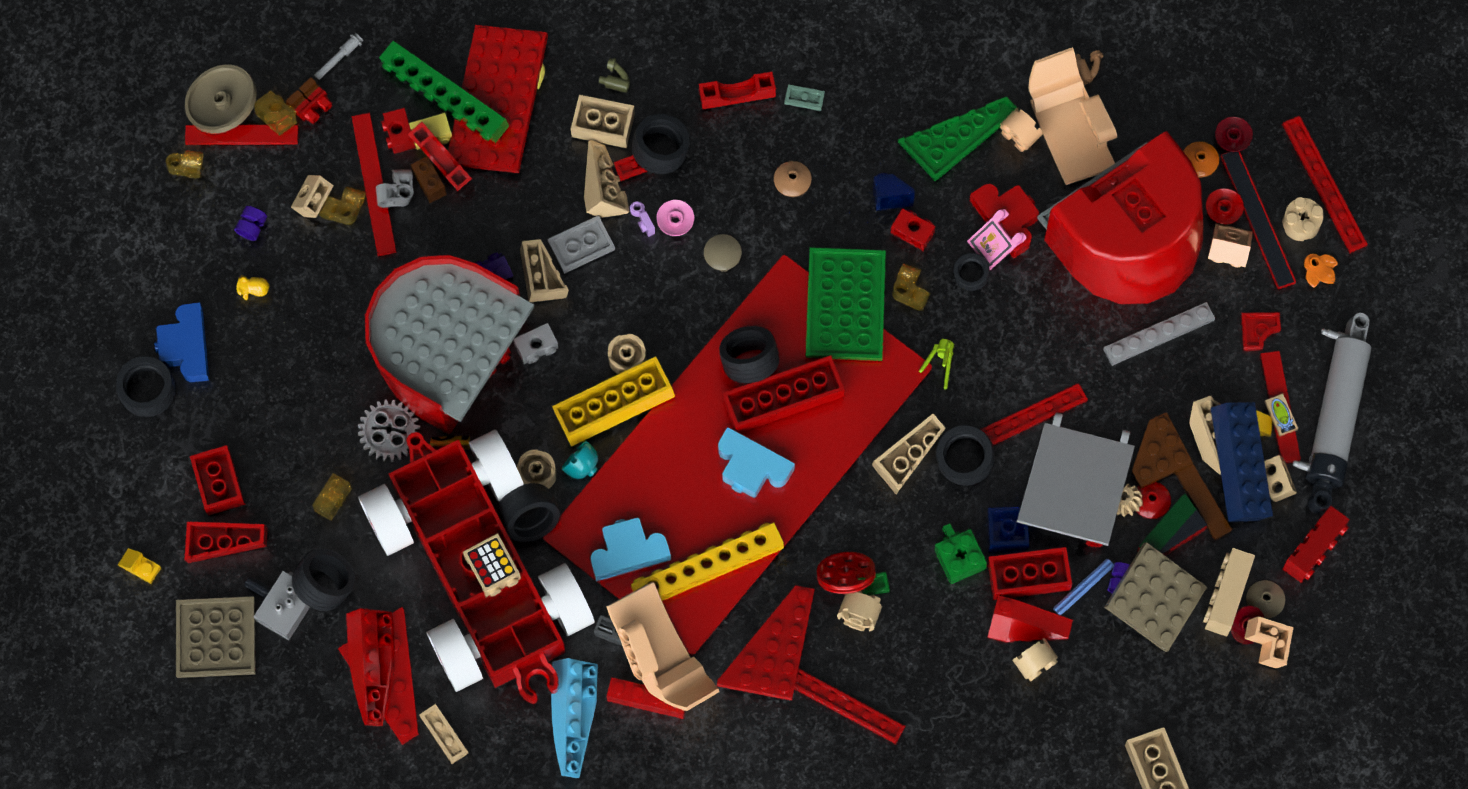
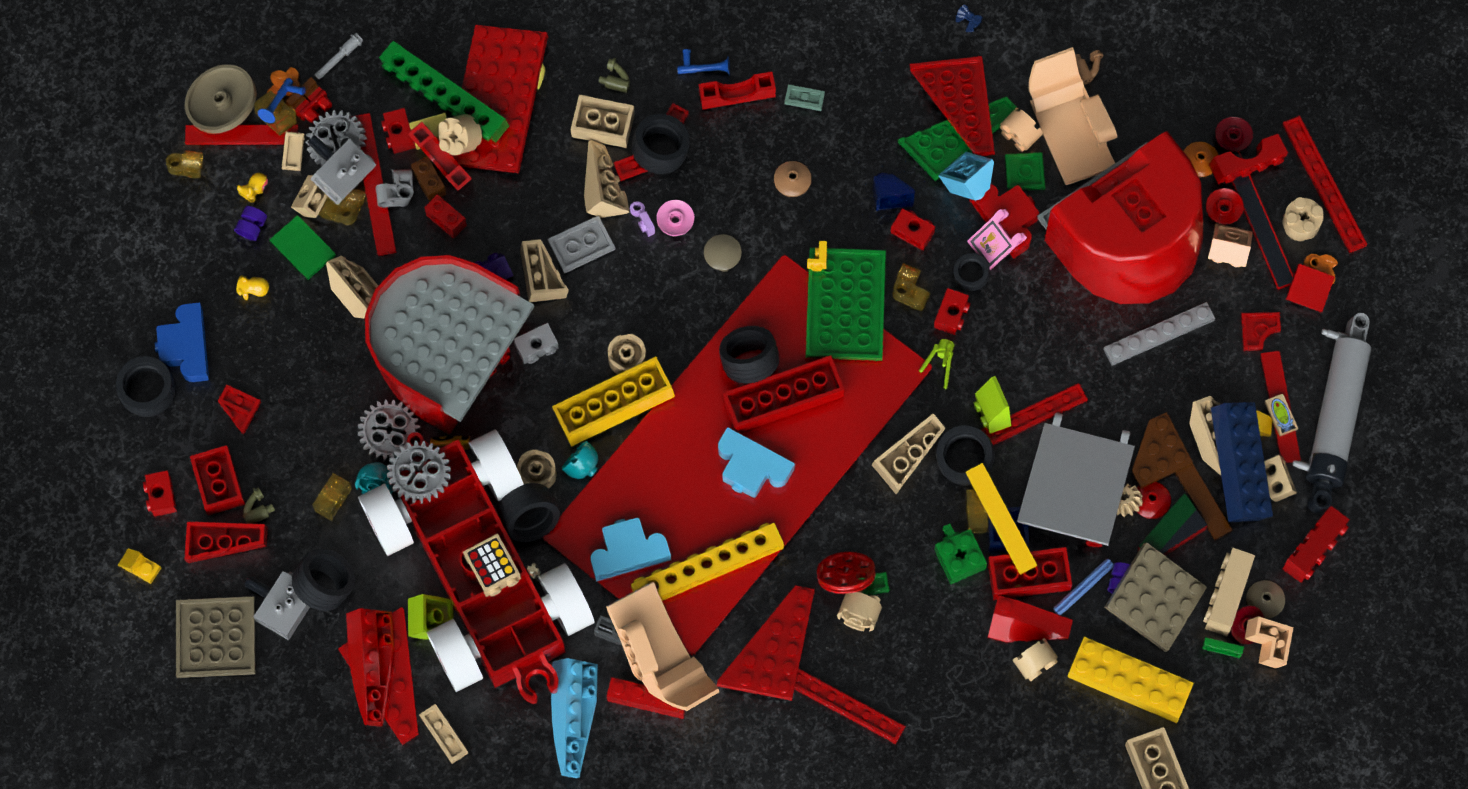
none -> red brick [143,470,177,517]
none -> red wing [218,385,261,434]
none -> yellow animal [237,173,268,203]
none -> olive plant [243,487,275,524]
none -> blue piece [258,78,306,123]
none -> orange plate [267,67,301,98]
none -> green tile [269,215,336,280]
none -> tan tile [282,132,305,171]
none -> light grey gear [305,110,367,166]
none -> light grey piece [308,135,376,205]
none -> tan wedge [326,256,378,318]
none -> teal cylinder [355,462,393,494]
none -> light grey gear [387,441,451,504]
none -> lime slope [408,594,453,639]
none -> red brick [424,194,467,238]
none -> tan brick [438,114,482,155]
none -> dark tan axle [527,563,542,583]
none -> red tile [666,103,689,124]
none -> blue piece [677,49,730,76]
none -> yellow bracket [807,241,827,271]
none -> red wing [910,56,995,156]
none -> red brick [934,288,971,335]
none -> medium azure slope [938,152,994,201]
none -> dark blue piece [956,5,983,33]
none -> yellow tile [965,463,1037,575]
none -> clear yellow brick [965,490,988,533]
none -> lime slope [973,376,1011,434]
none -> green tile [1005,152,1045,191]
none -> yellow brick [1068,637,1194,723]
none -> green tile [1202,637,1244,658]
none -> red arch [1208,134,1288,184]
none -> red tile [1285,264,1335,313]

